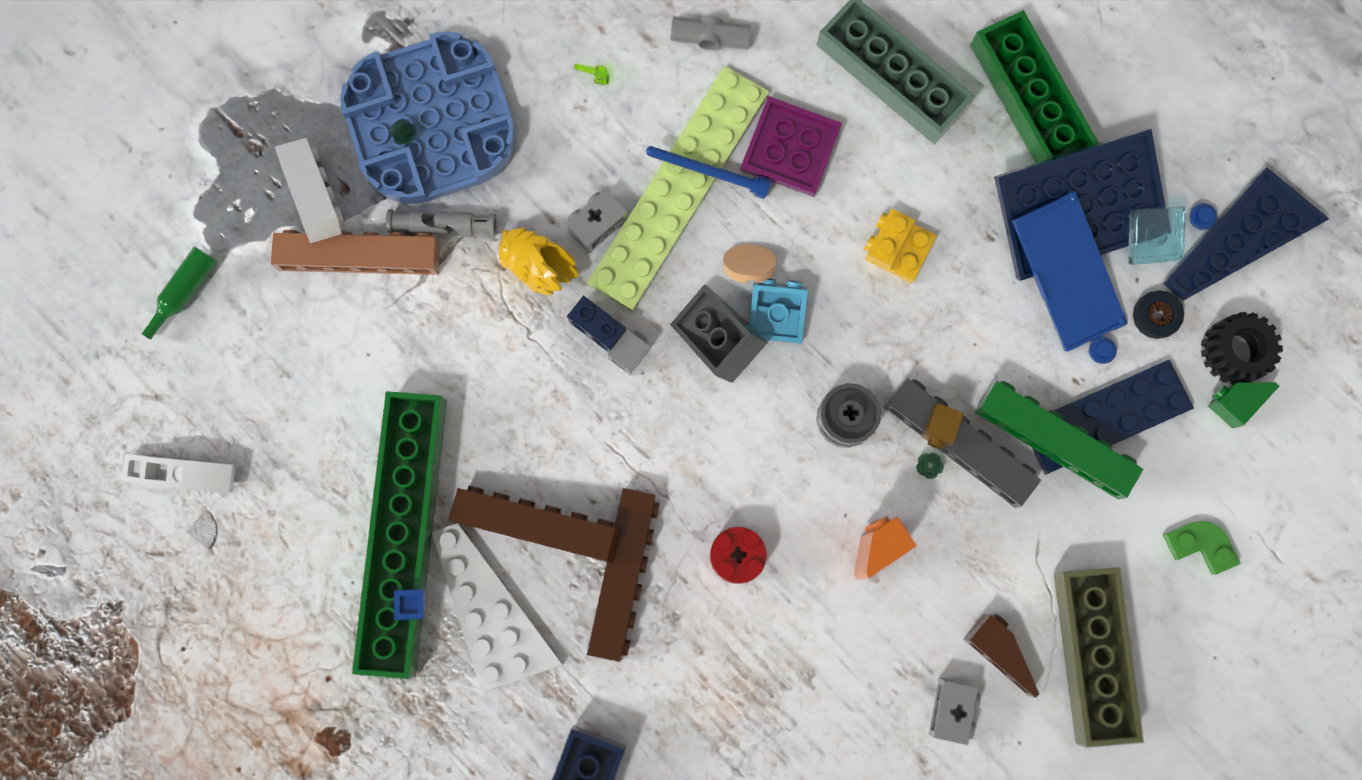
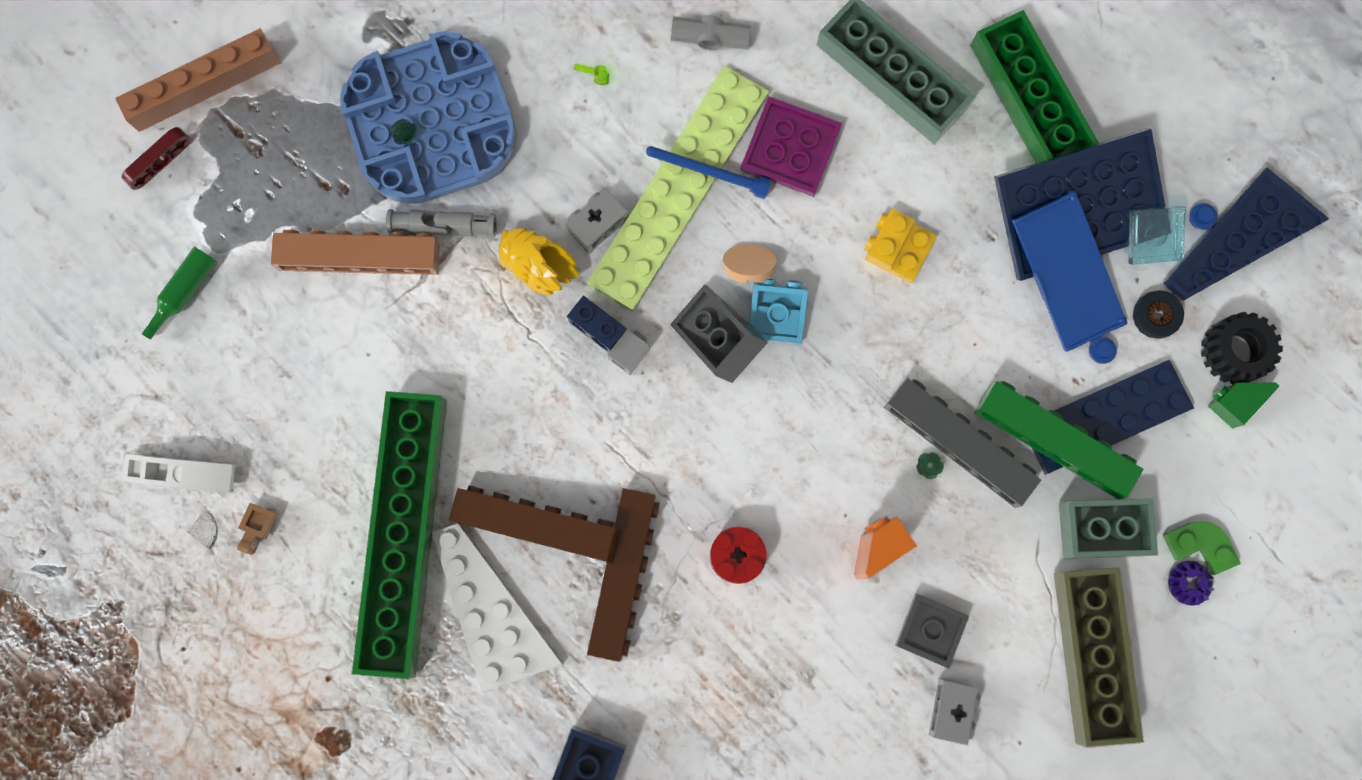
white brick [275,138,344,243] -> none
blue plate [394,589,426,620] -> none
dark grey wheel [816,383,881,448] -> none
pearl gold brick [921,403,964,449] -> none
reddish brown slope [963,614,1039,698] -> none
none -> nougat brick [115,28,281,132]
none -> dark red beam [122,127,191,190]
none -> medium nougat plate [237,503,278,555]
none -> dark grey plate [895,594,969,668]
none -> sand green brick [1059,499,1158,559]
none -> dark purple gear [1168,561,1215,606]

